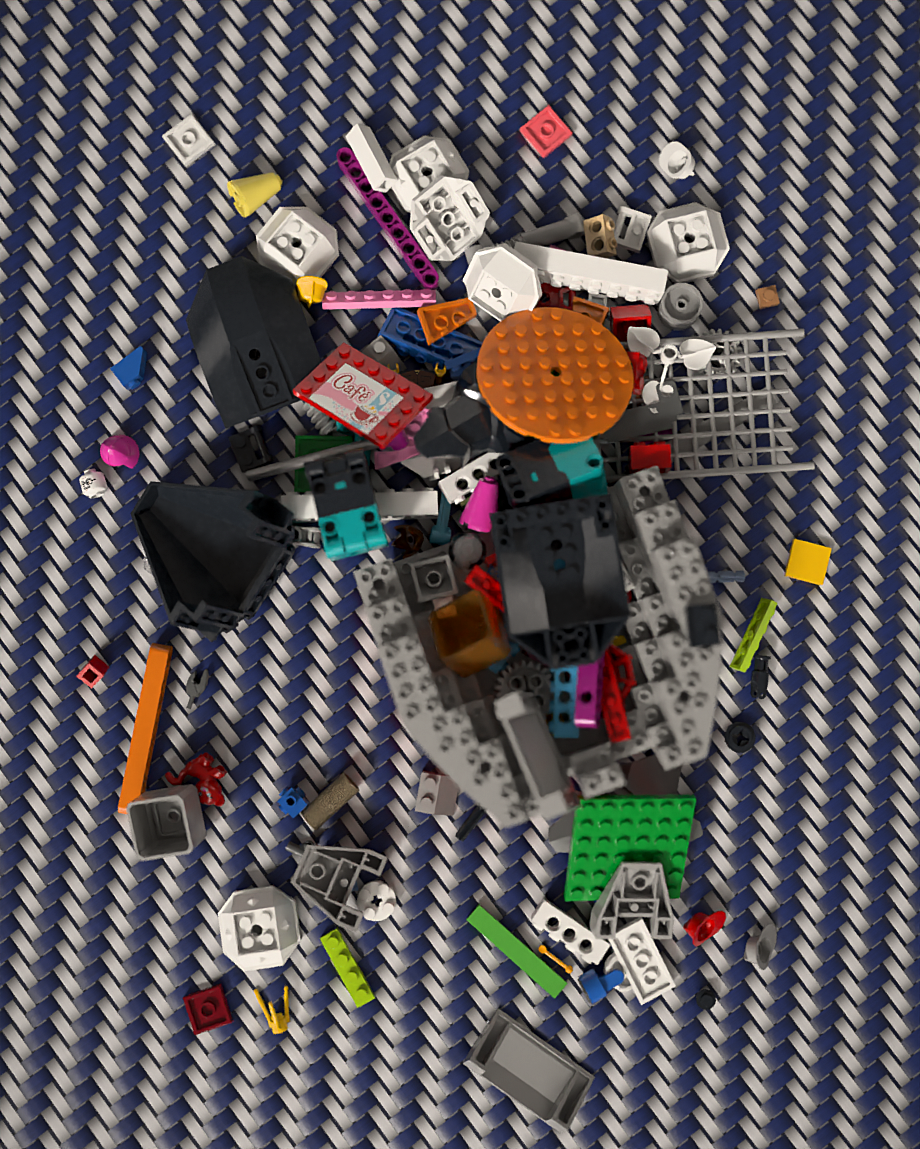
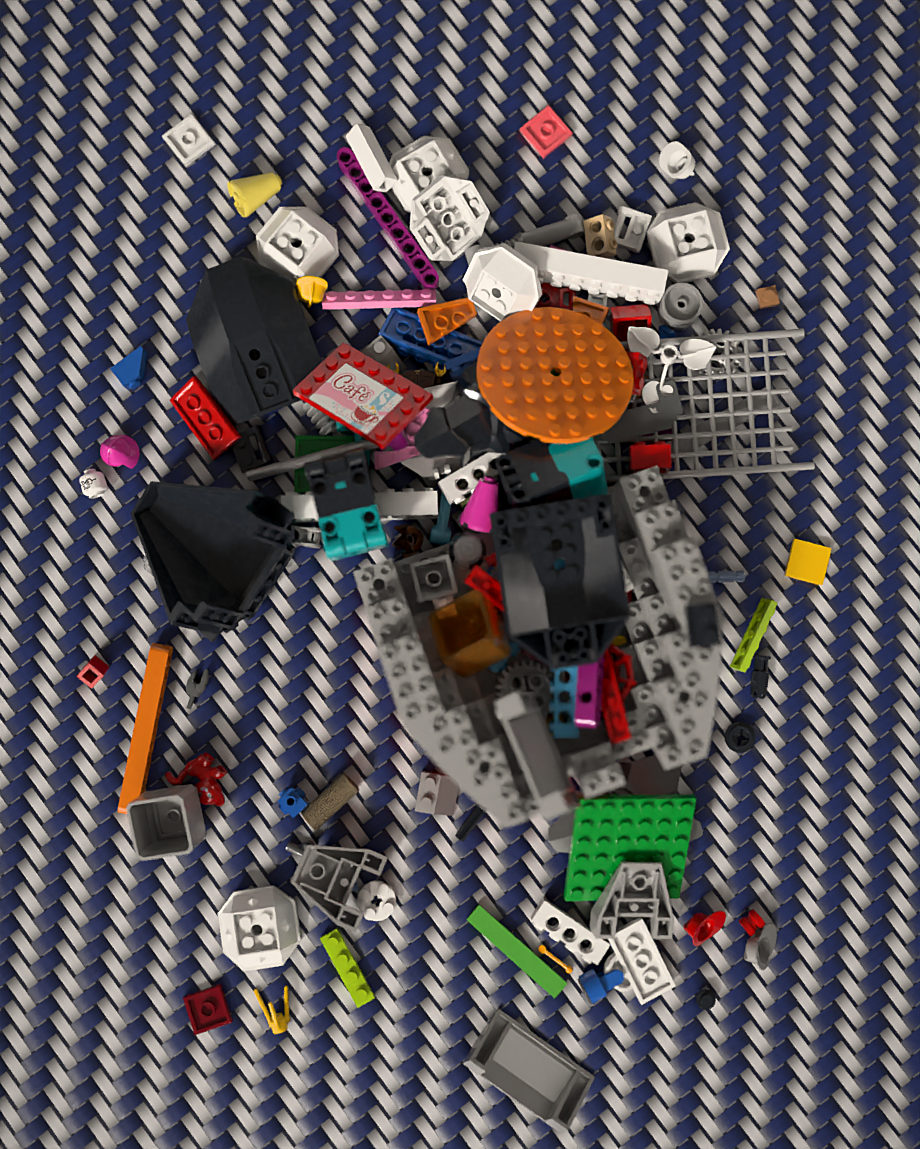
none -> red tile [169,376,241,460]
none -> blue tile [659,325,675,347]
none -> red wheel [738,909,766,936]

